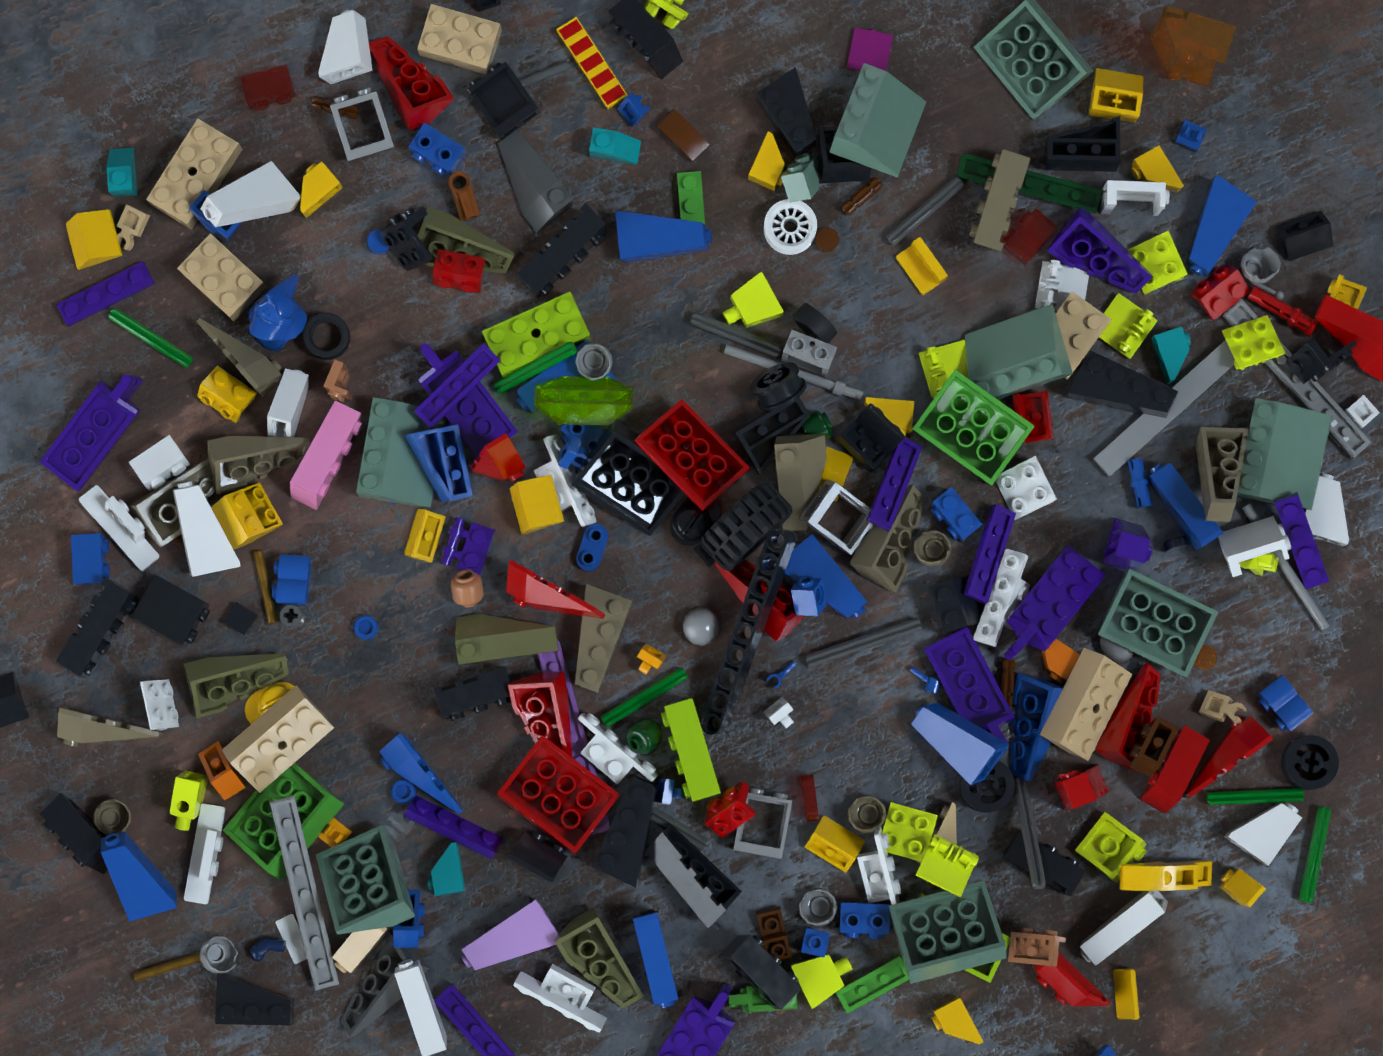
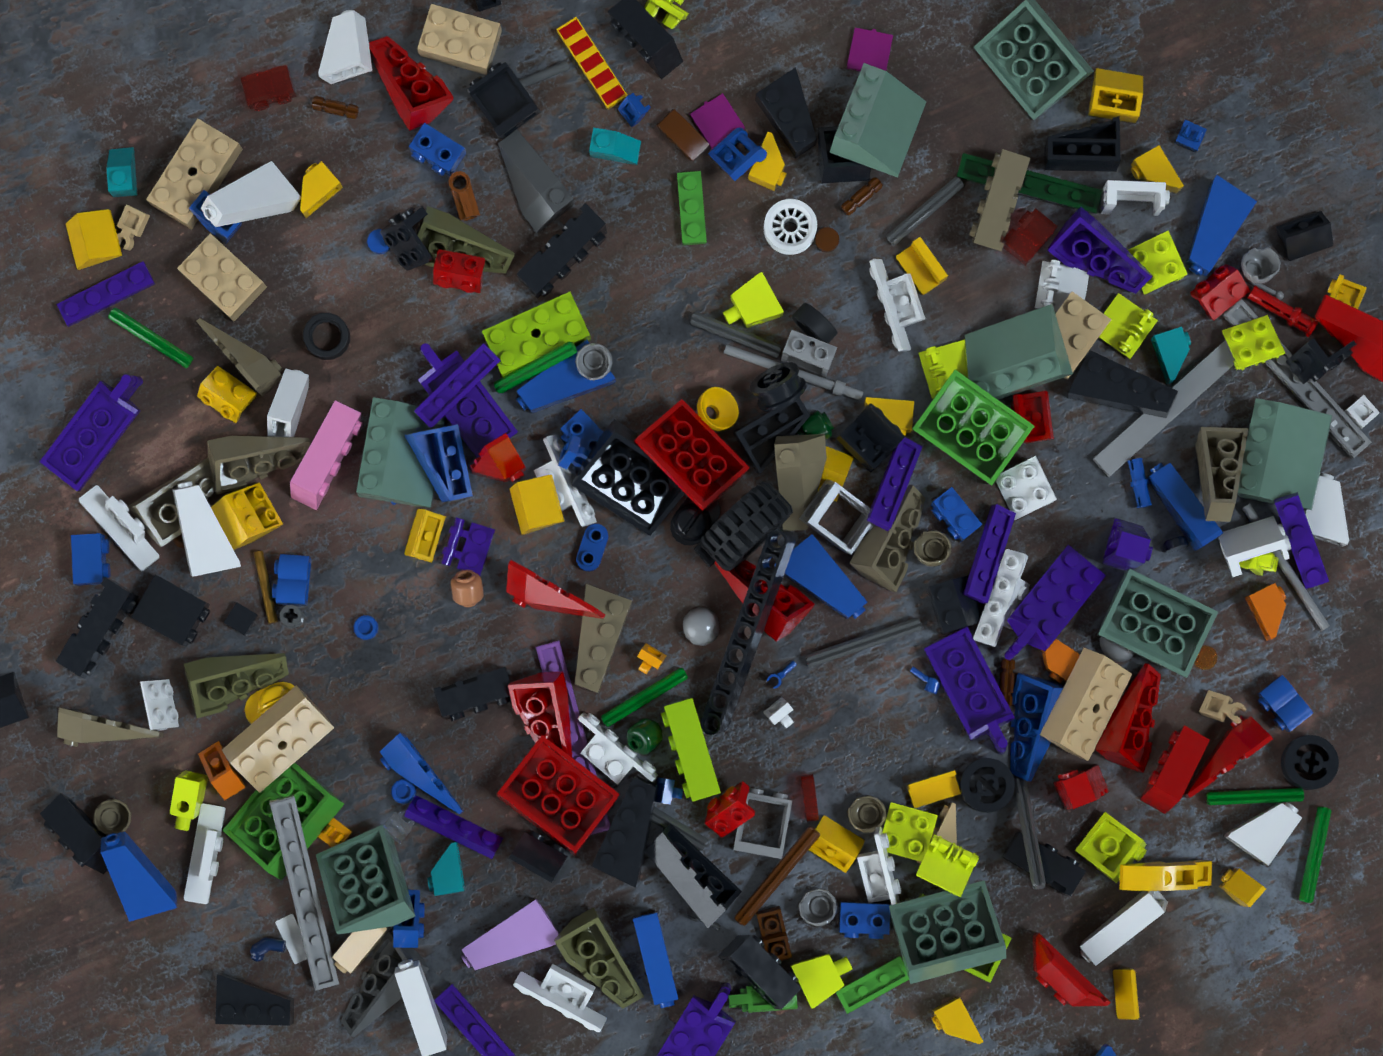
white brick [129,435,190,491] -> none
pearl gold bar [133,952,201,982] -> none
light grey hair [200,936,238,974] -> none
blue helmet [249,274,307,352] -> none
nougat bracket [324,360,352,403] -> none
light grey window [330,87,394,161] -> none
olive wedge [455,614,559,666] -> none
clear neon green wedge [534,376,633,425] -> none
blue slope [615,211,712,263] -> none
sand green slope [781,153,819,203] -> none
blue brick [791,576,827,616] -> none
blue bracket [800,927,830,957] -> none
slope [911,703,1009,785] -> none
nougat bracket [1008,928,1066,967] -> none
reddish brown brick [1129,716,1179,777] -> none
clear orange windscreen [1150,7,1236,87] -> none
none -> magenta piece [690,93,745,149]
none -> yellow piece [697,387,739,431]
none -> blue plate [708,127,767,181]
none -> reddish brown axle [734,826,820,926]
none -> white bracket [869,259,925,352]
none -> yellow panel [906,770,961,809]
none -> orange slope [1245,583,1286,641]

